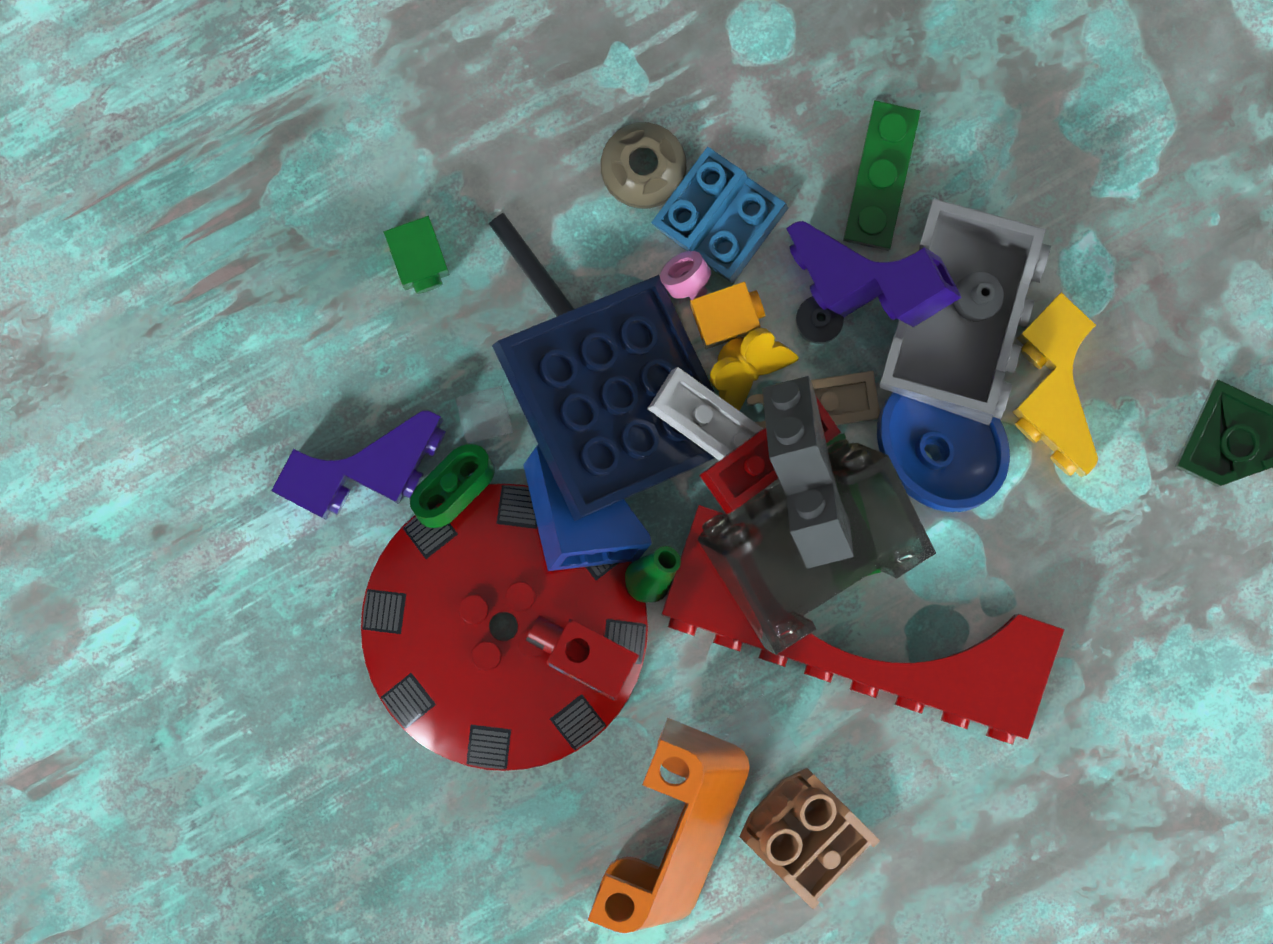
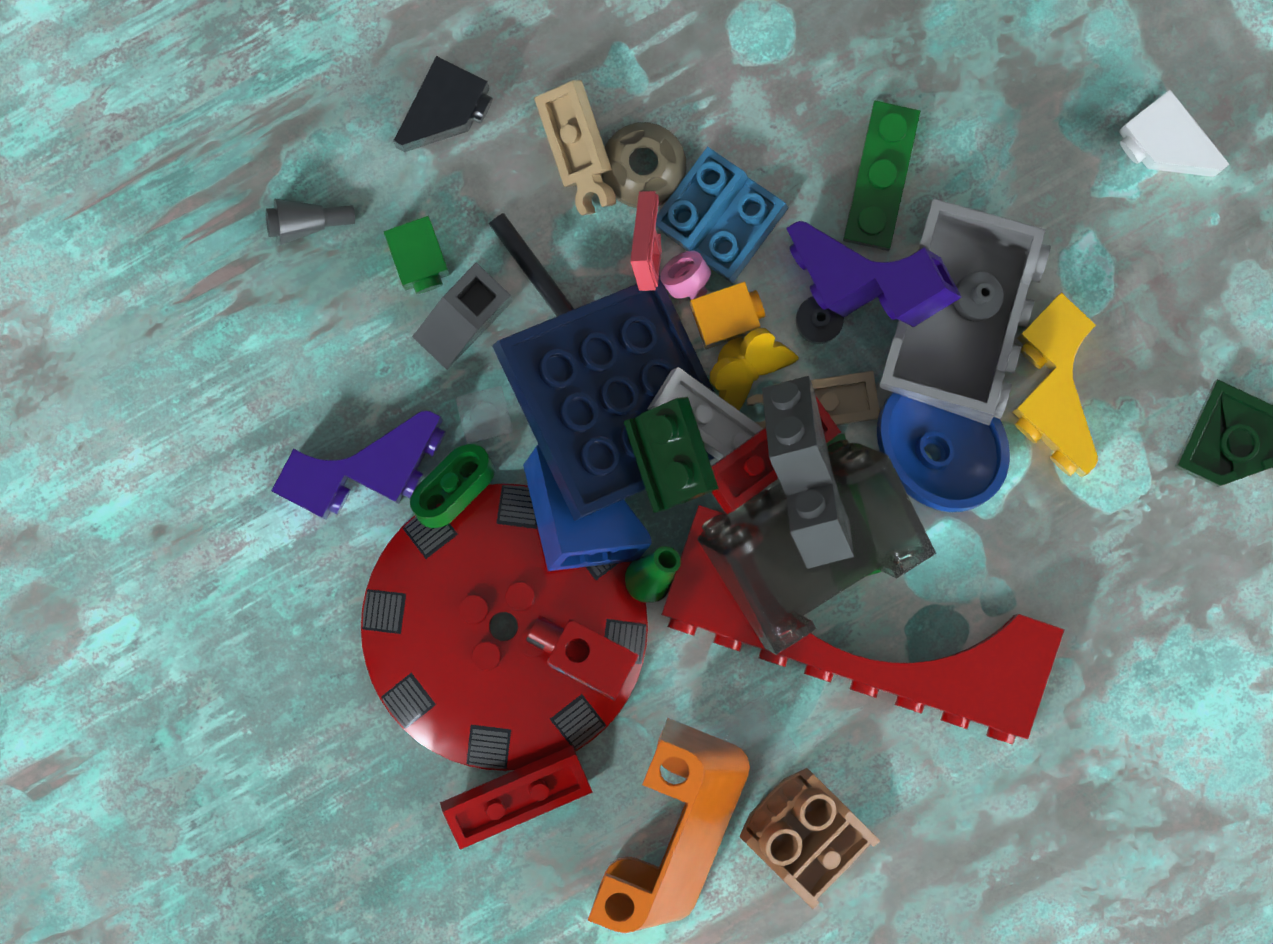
none -> dark grey cone [265,198,355,246]
none -> black slope [393,56,493,152]
none -> dark grey slope [412,263,513,370]
none -> red plate [440,745,593,850]
none -> tan plate [534,80,616,215]
none -> dark green plate [624,397,719,513]
none -> coral tile [630,191,662,291]
none -> white slope [1119,90,1230,177]

